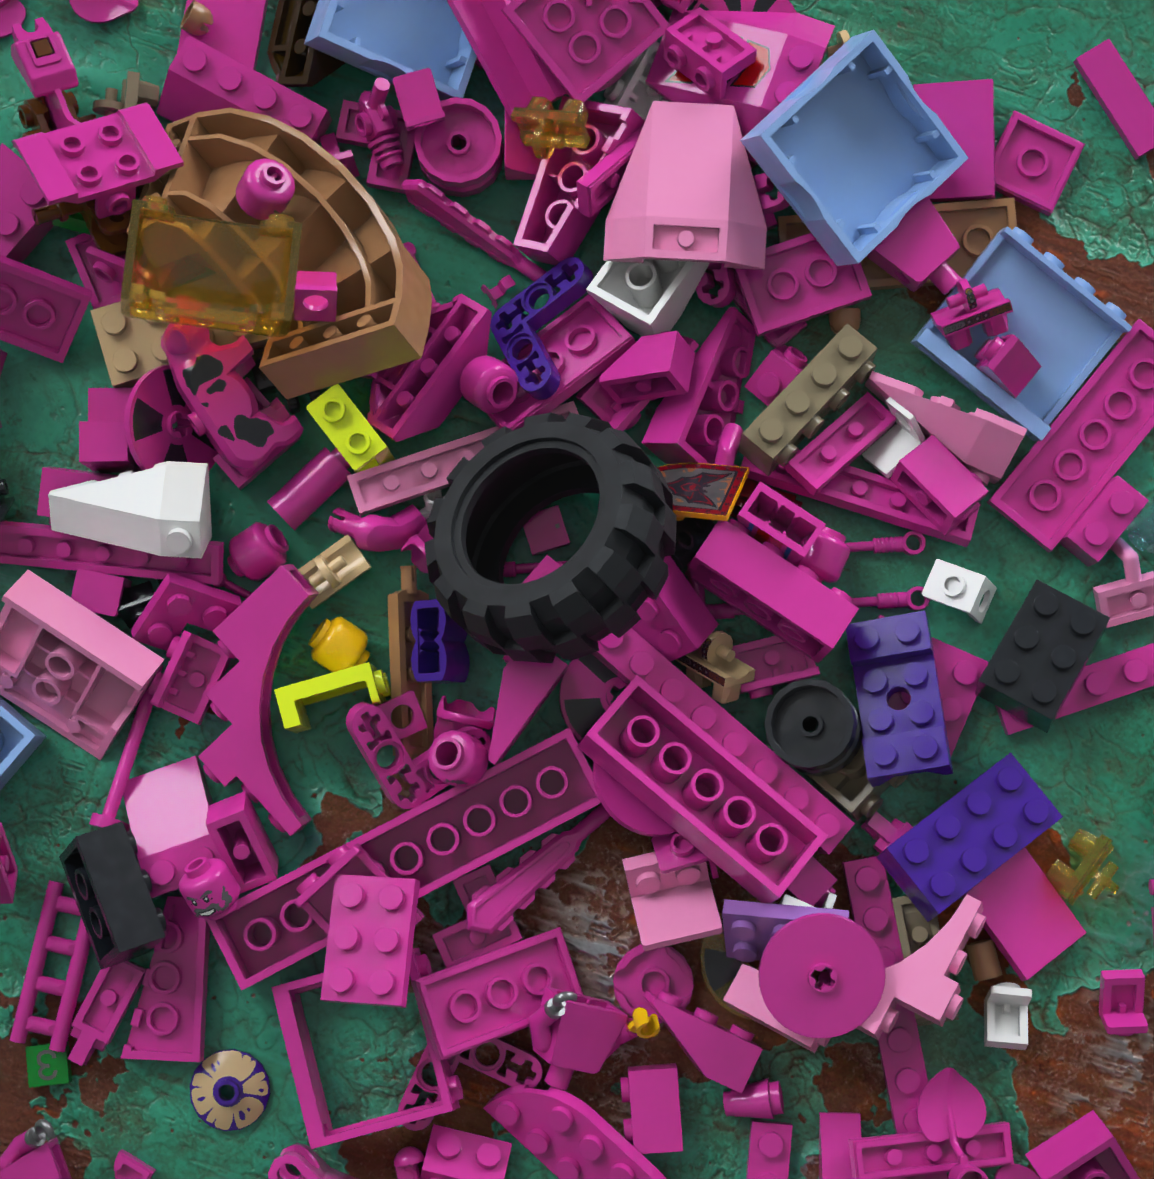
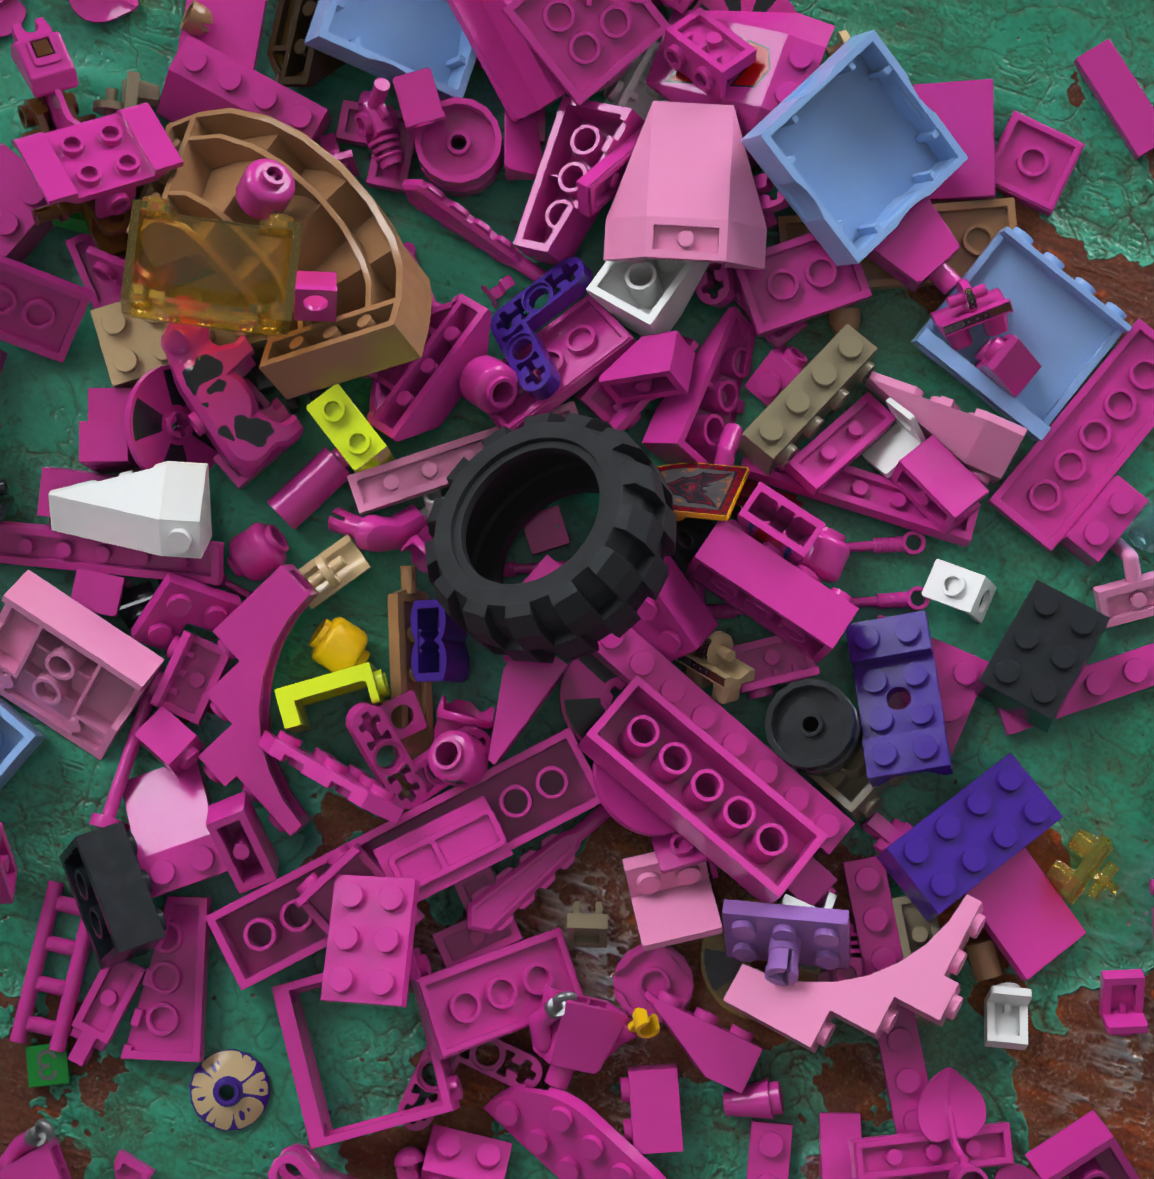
dark pink head [178,857,241,921] -> none
clear yellow hips [510,97,591,160] -> none
dark pink piece [758,913,885,1038] -> none
none -> dark pink brick [134,705,204,776]
none -> dark pink plate [257,730,404,824]
none -> dark pink piece [372,796,513,902]
none -> dark tan tile [566,901,608,948]

